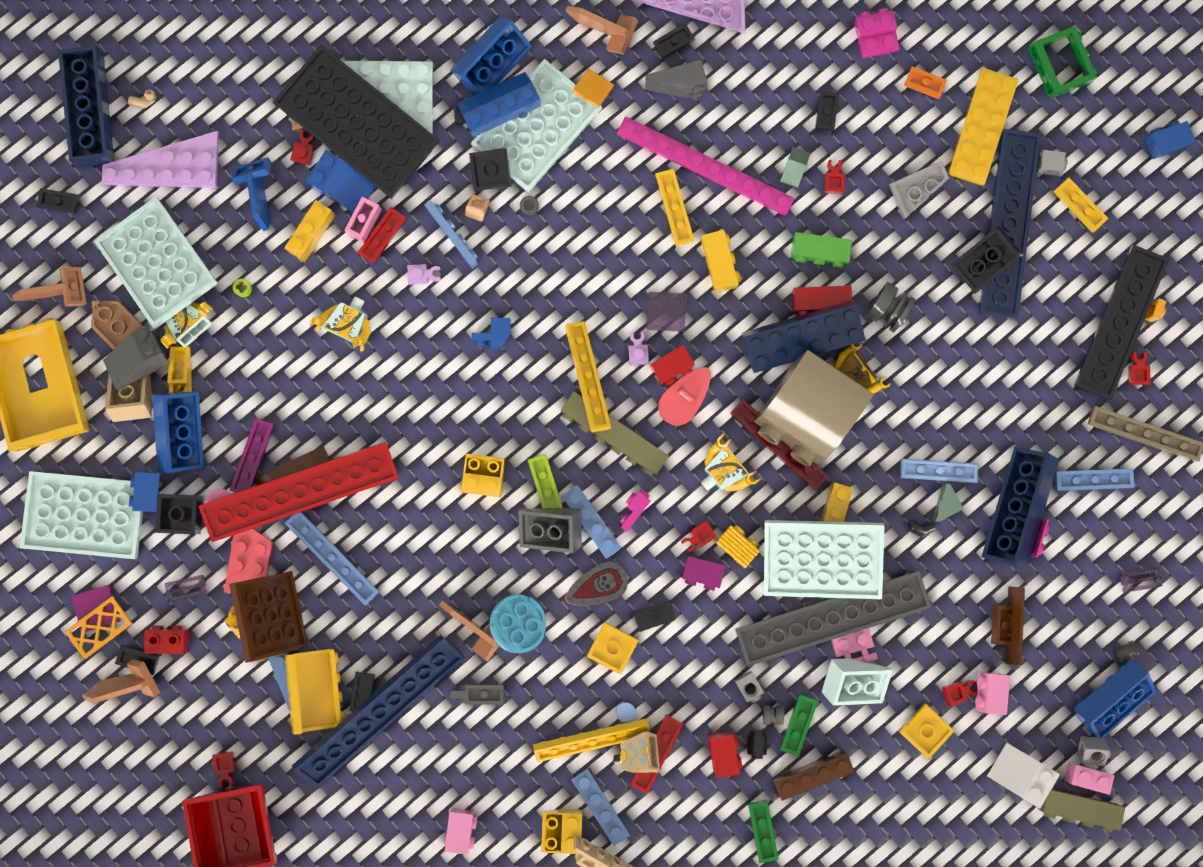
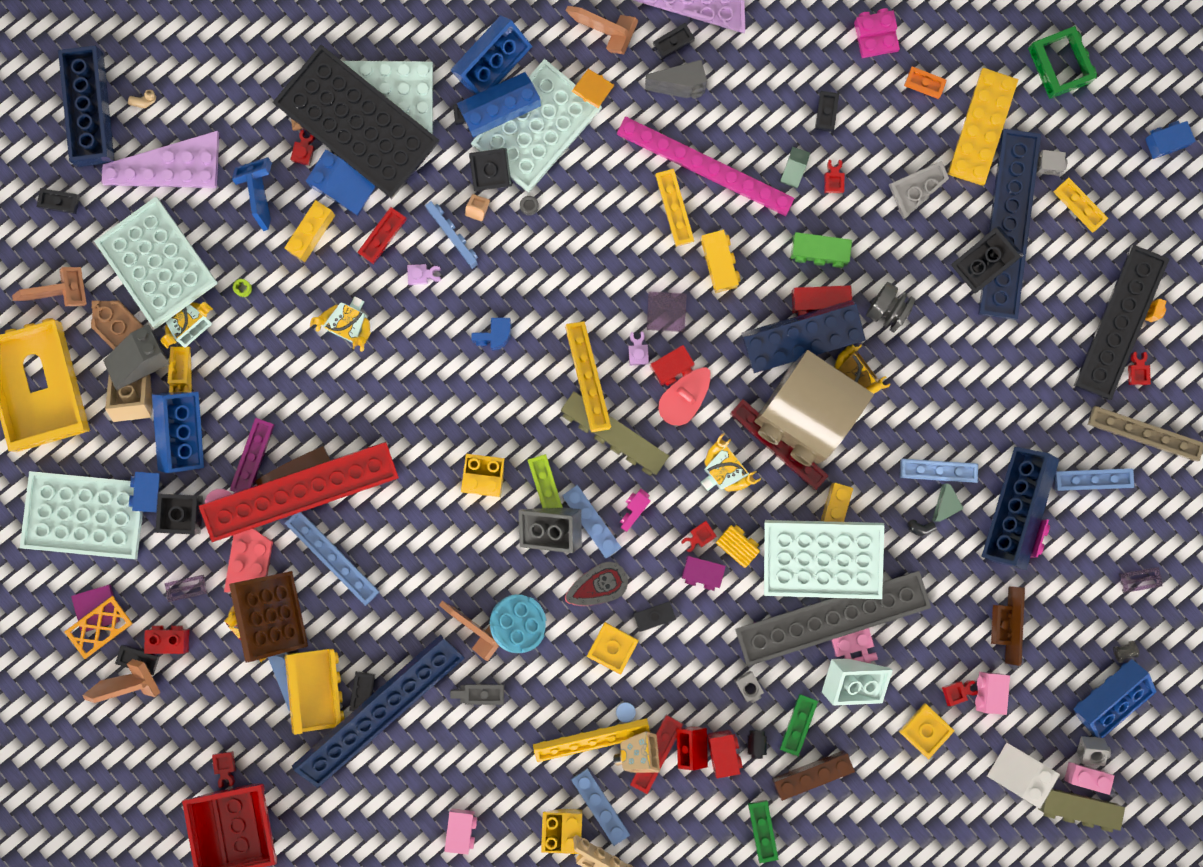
bright pink brick [344,197,382,243] -> none
dark grey wheel [763,705,784,725] -> none
none -> red brick [677,726,708,770]

